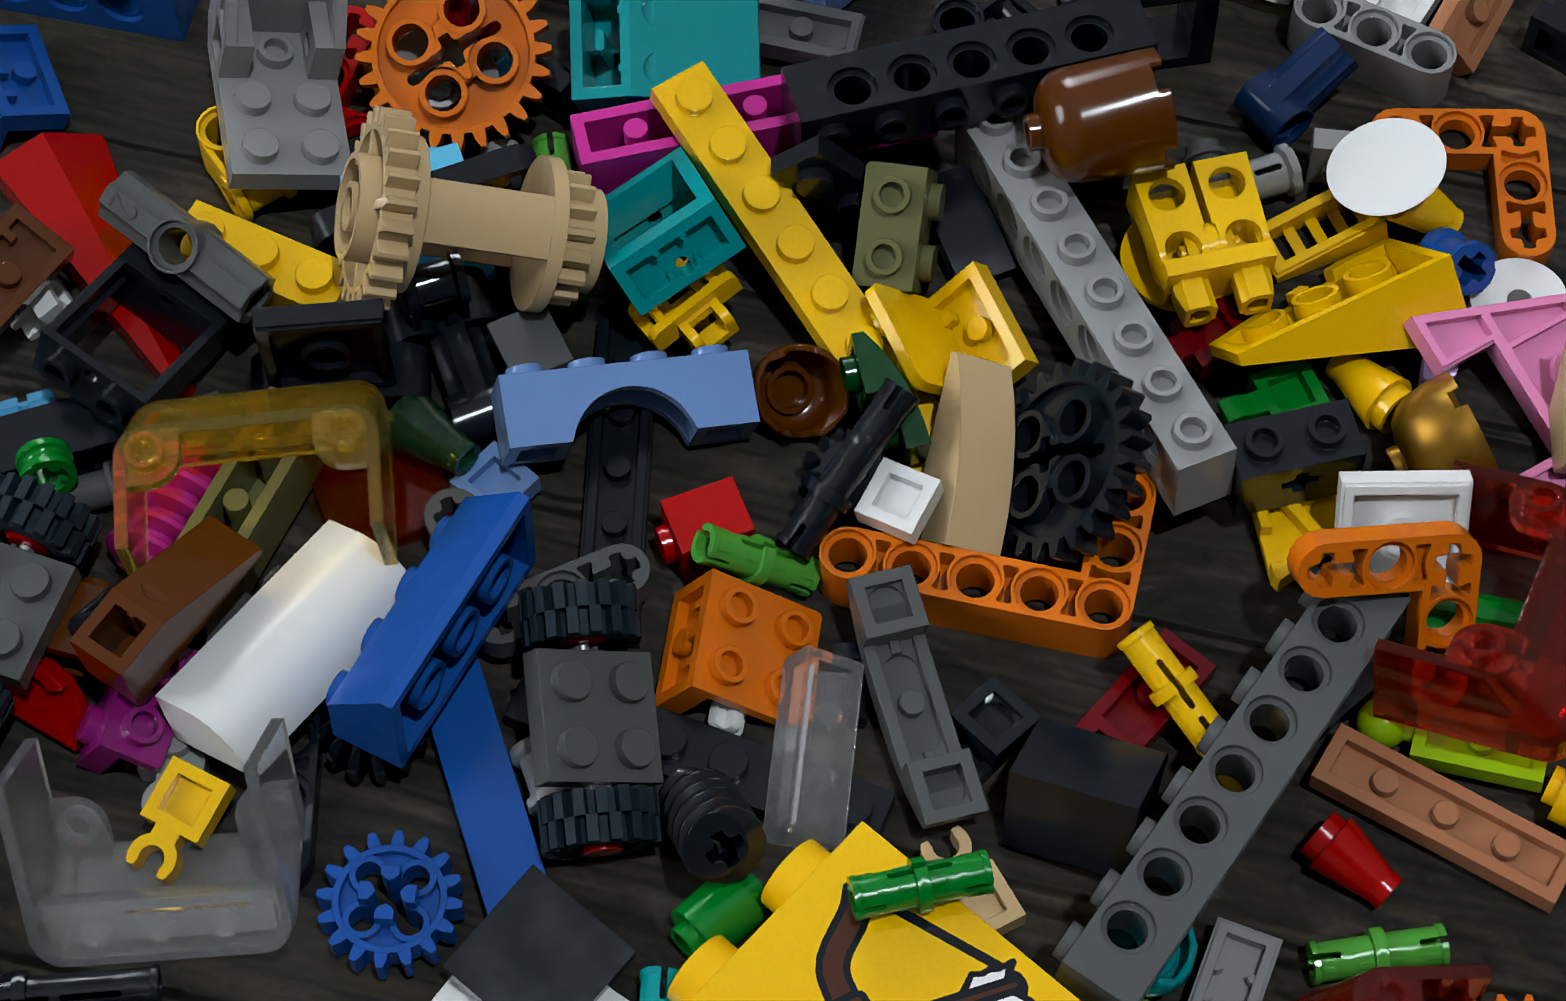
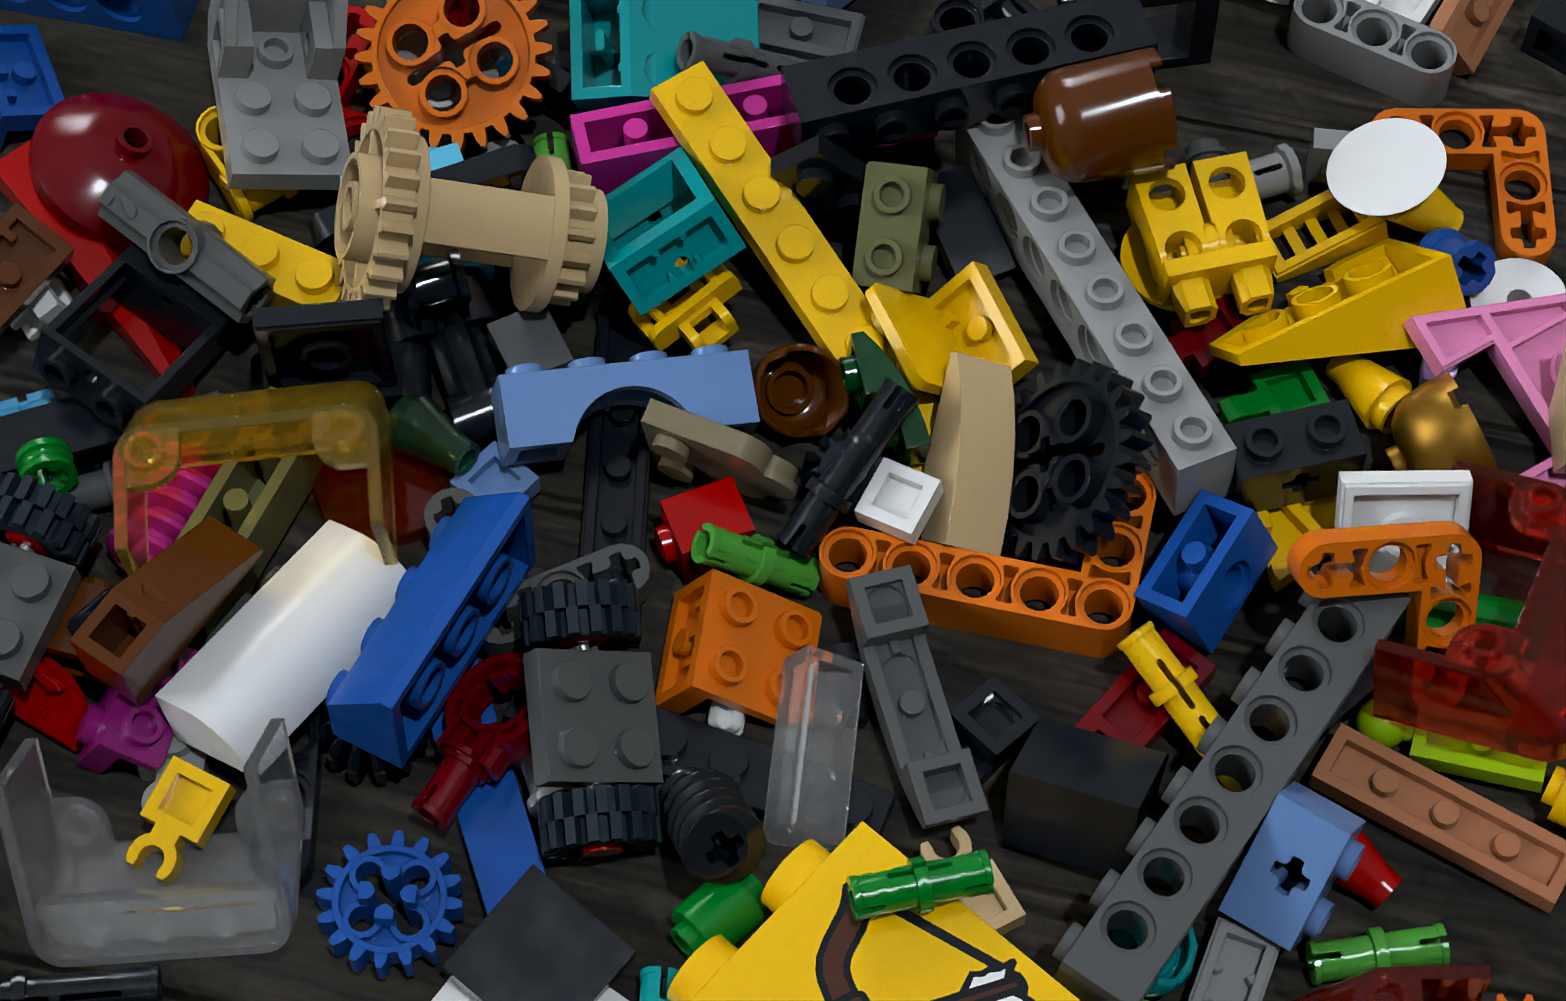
dark blue piece [1234,26,1359,148] -> none
none -> dark red dish [28,92,210,248]
none -> dark red pin [411,653,532,830]
none -> dark tan plate [641,398,798,500]
none -> dark grey pin [676,31,810,84]
none -> blue brick [1134,489,1278,654]
none -> medium blue brick [1218,781,1366,951]

